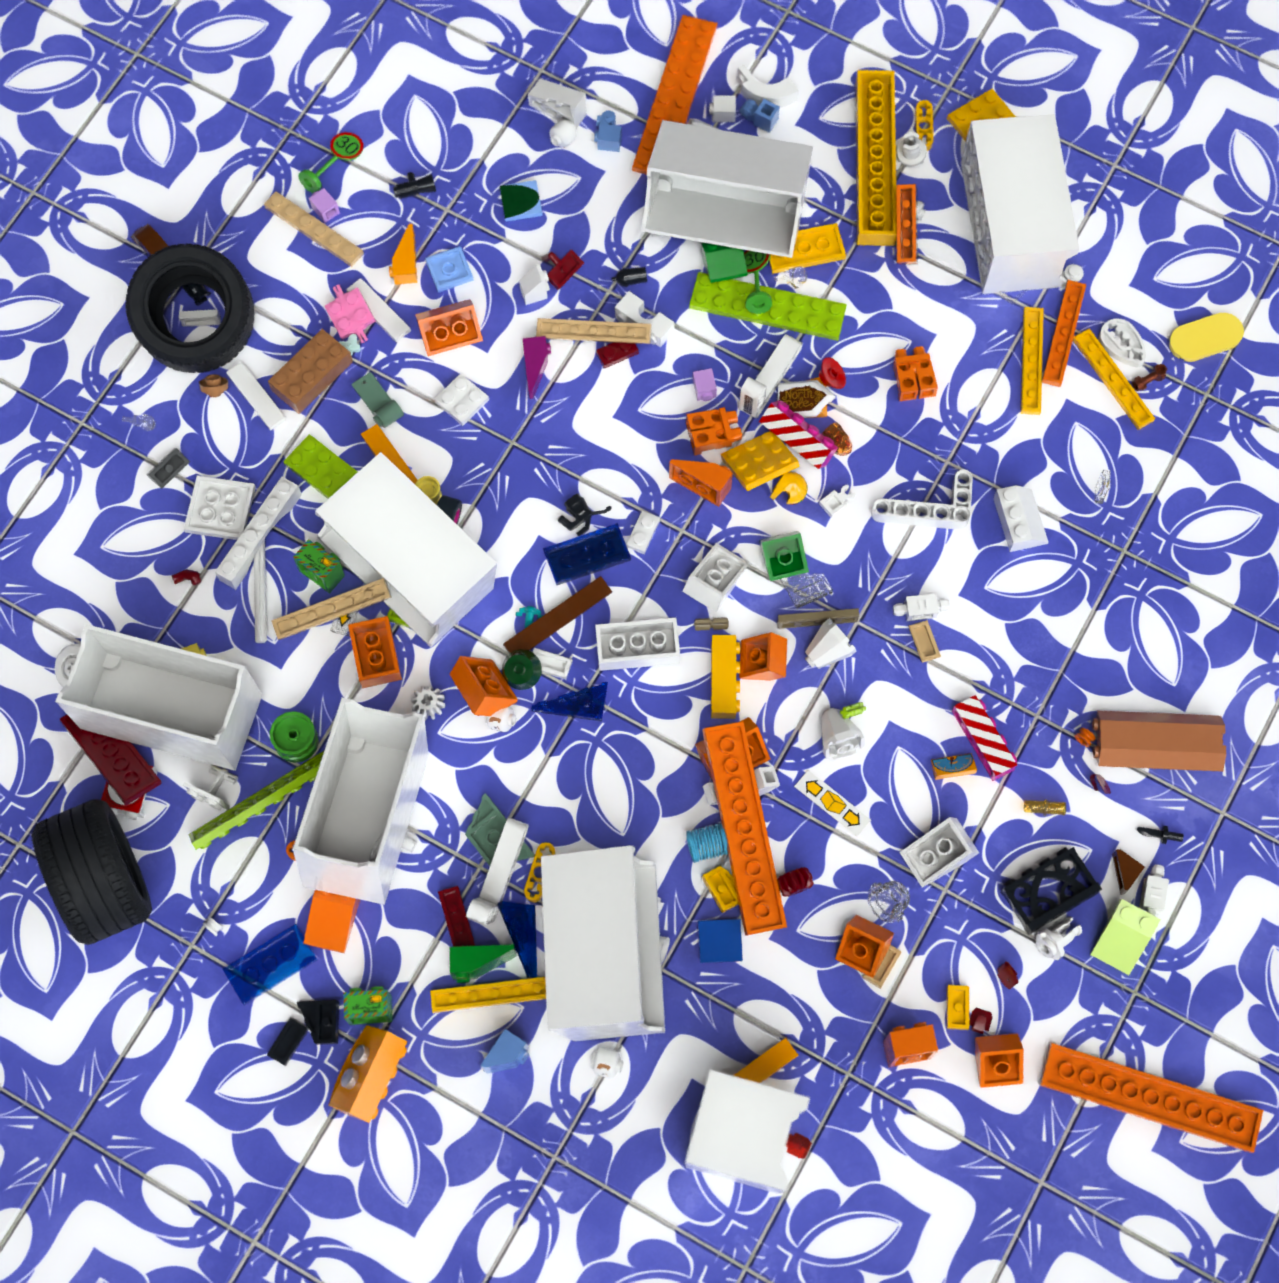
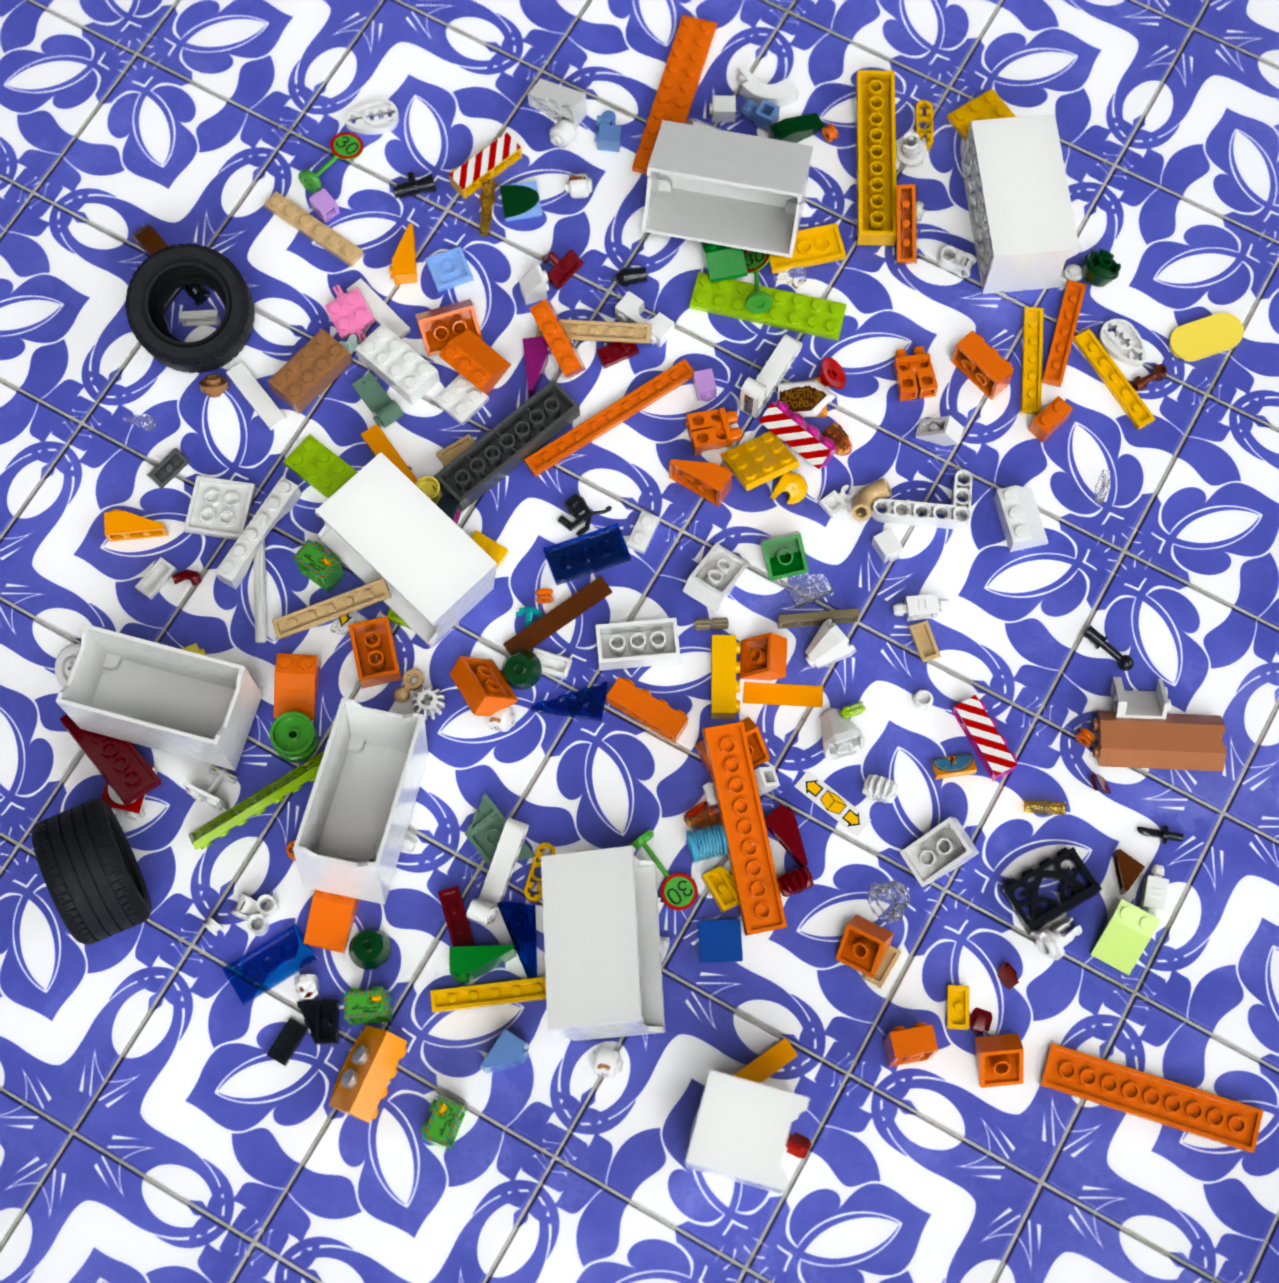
none -> light orange slope [104,509,169,542]
none -> white tile [135,557,177,600]
none -> white piece [231,894,278,936]
none -> orange slope [273,653,321,721]
none -> white rock [294,974,320,1001]
none -> white piece [345,99,399,135]
none -> dark green cone [349,928,391,970]
none -> white brick [355,323,440,406]
none -> tan plate [394,669,424,703]
none -> bright green brick [421,1096,467,1152]
none -> dark grey brick [434,379,580,512]
none -> tan tile [436,434,475,467]
none -> orange slope [438,329,512,395]
none -> brick [449,133,522,199]
none -> yellow plate [470,530,509,568]
none -> clear yellow pin [478,179,497,237]
none -> orange plate [524,359,695,477]
none -> orange brick [529,299,586,379]
none -> orange bush [535,588,554,604]
none -> white head [565,173,593,199]
none -> orange brick [606,677,689,744]
none -> bright green piece [628,829,698,911]
none -> clear orange rock [683,801,721,828]
none -> light orange sticker [743,682,823,707]
none -> dark red slope [764,804,808,868]
none -> dark green slope [768,113,826,143]
none -> orange bush [821,124,839,143]
none -> tan cylinder [851,478,892,521]
none -> white gear [862,774,899,803]
none -> white brick [872,528,903,563]
none -> white plate [913,690,934,710]
none -> white slope [915,416,964,446]
none -> white piece [938,245,977,278]
none -> orange brick [951,330,1014,400]
none -> orange brick [1028,396,1073,443]
none -> dark green cone [1082,249,1121,287]
none -> black pin [1083,625,1134,671]
none -> white panel [1110,677,1171,720]

